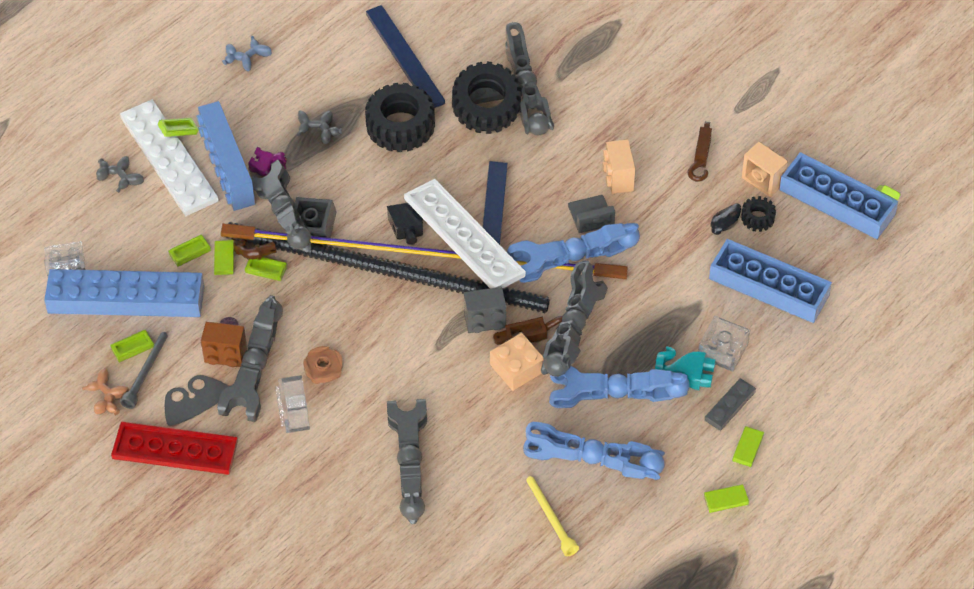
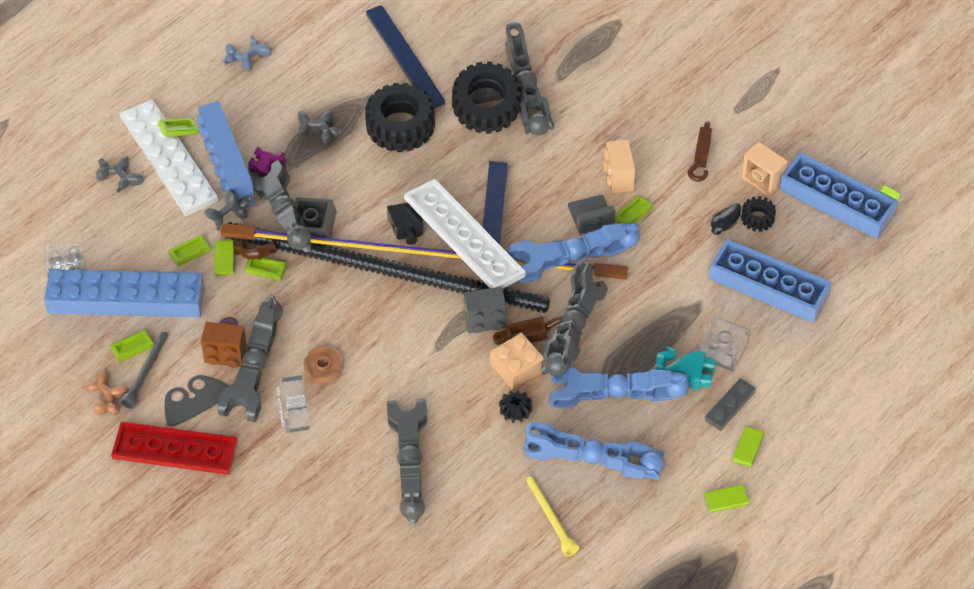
none -> dark grey piece [204,190,252,231]
none -> black gear [499,389,532,423]
none -> lime tile [615,195,653,224]

